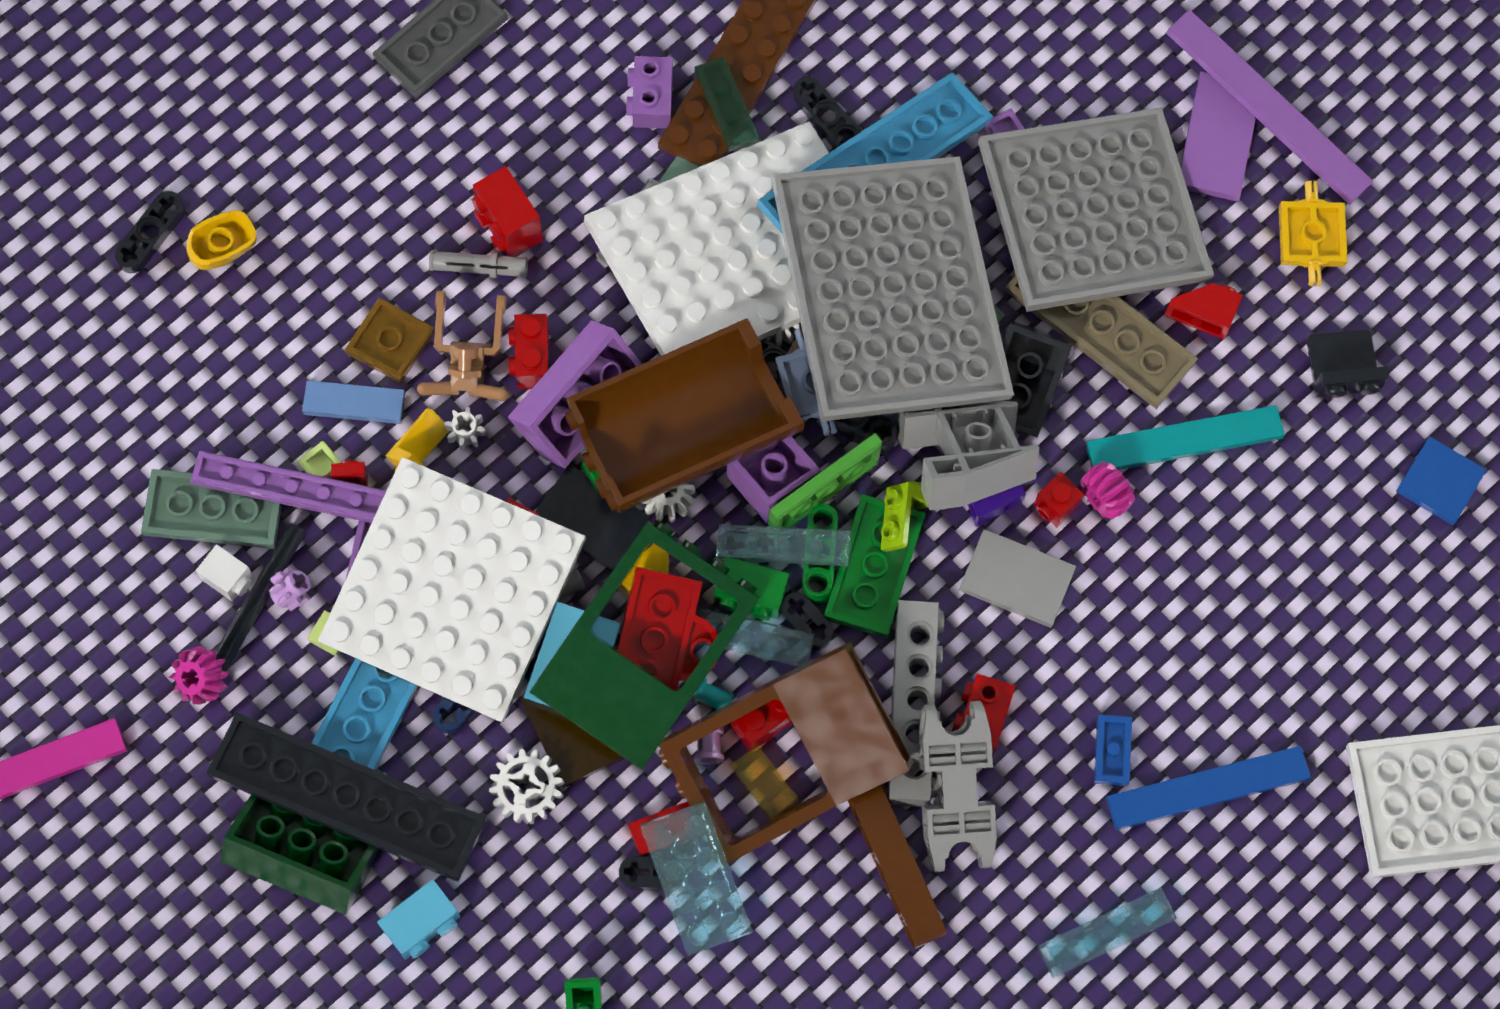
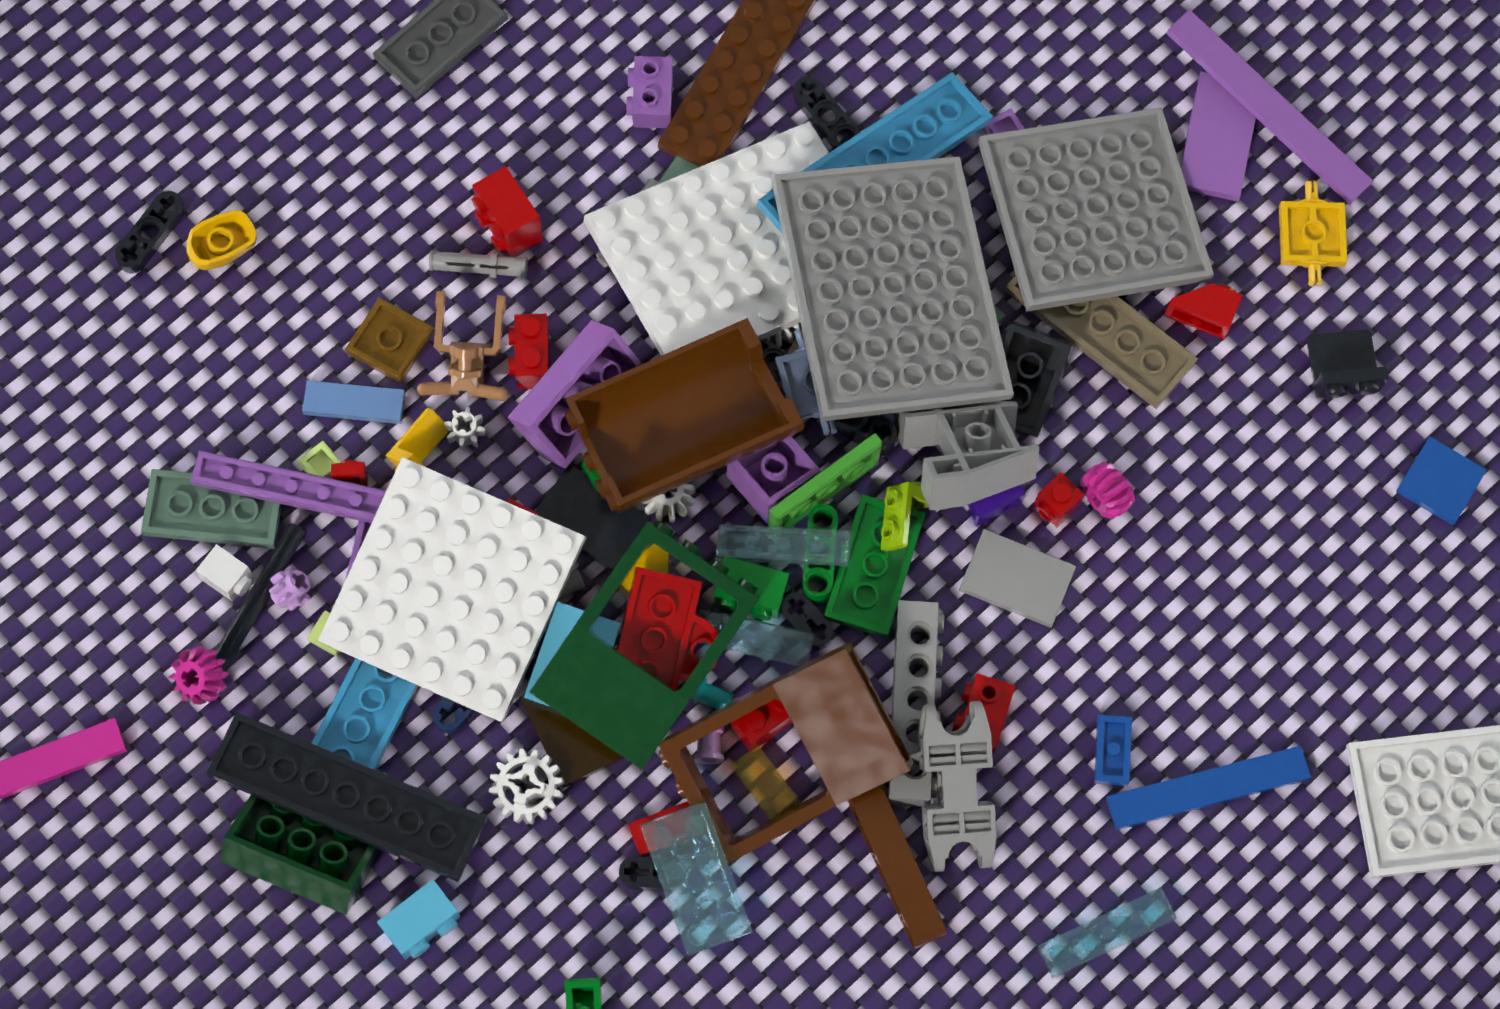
clear green tile [694,57,759,152] -> none
teal tile [1085,405,1285,470] -> none

